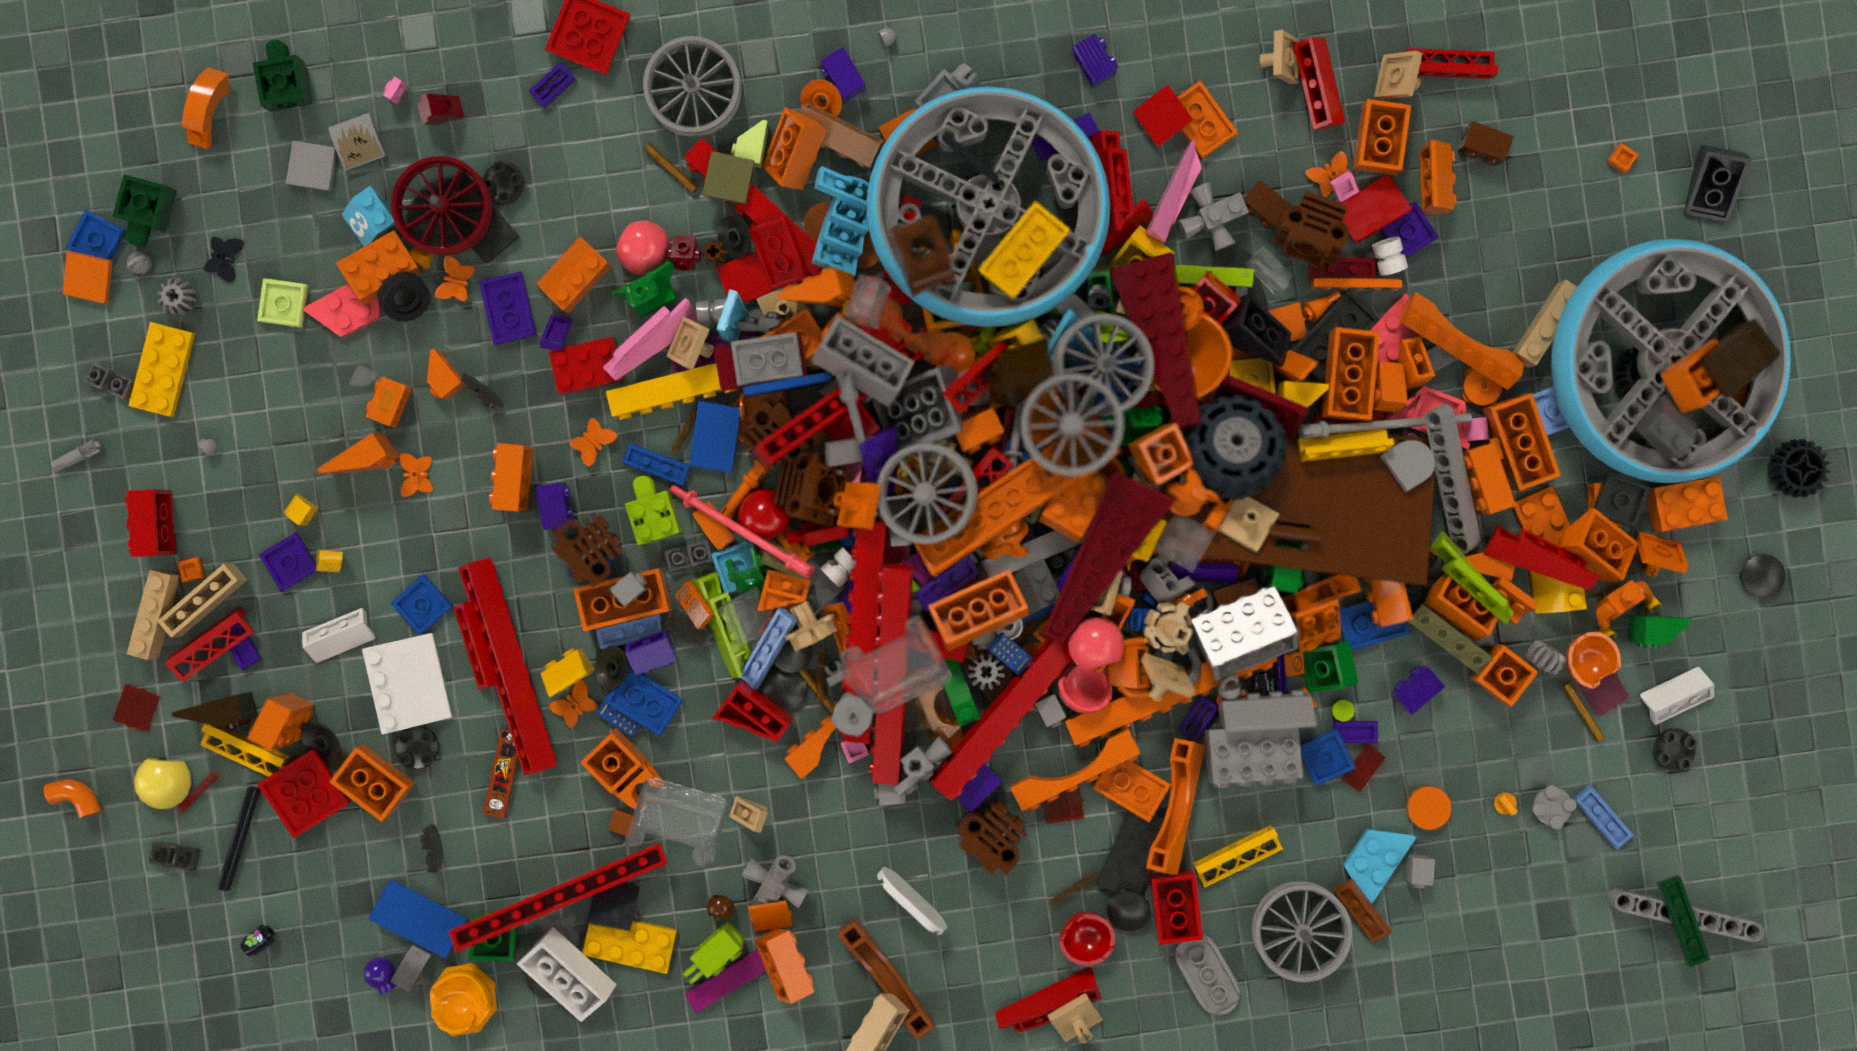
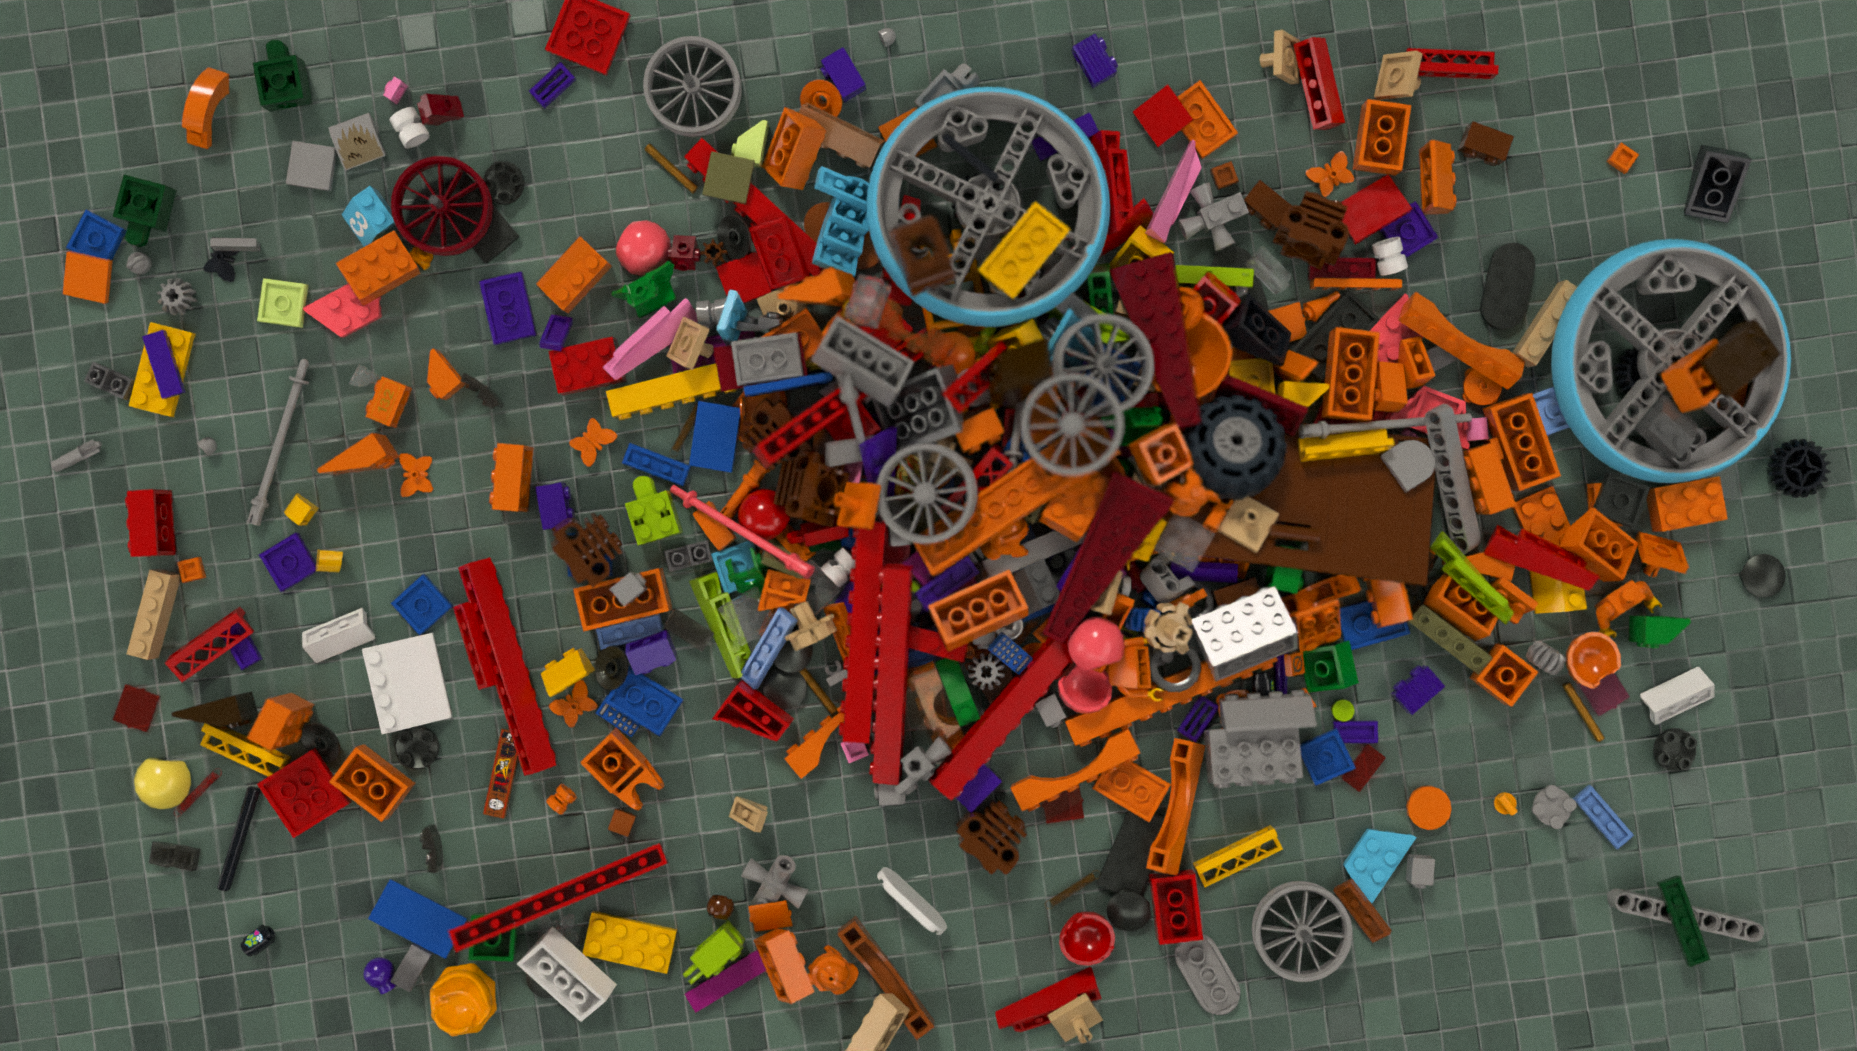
orange cylinder [44,779,102,819] -> none
tan brick [157,563,248,638] -> none
black tyre [378,271,431,322] -> none
orange piece [434,256,475,302] -> none
black tile [587,884,640,931] -> none
clear windscreen [623,778,728,868] -> none
orange tile [675,581,714,629] -> none
pearl gold piece [815,643,826,707] -> none
light grey piece [831,693,875,737] -> none
clear windscreen [840,615,951,713] -> none
black brick [1087,283,1110,311] -> none
tan tile [1141,653,1195,701] -> none
light grey tile [1219,675,1241,698] -> none
bright pink plate [1329,171,1359,202] -> none
none -> dark purple tile [142,330,186,399]
none -> light grey tile [210,238,260,251]
none -> light grey bar [246,359,309,526]
none -> white wheel [389,107,430,149]
none -> orange wheel [546,784,577,815]
none -> orange helmet [808,945,859,995]
none -> dark orange tile [1210,161,1239,190]
none -> pearl dark grey tile [1480,243,1536,330]

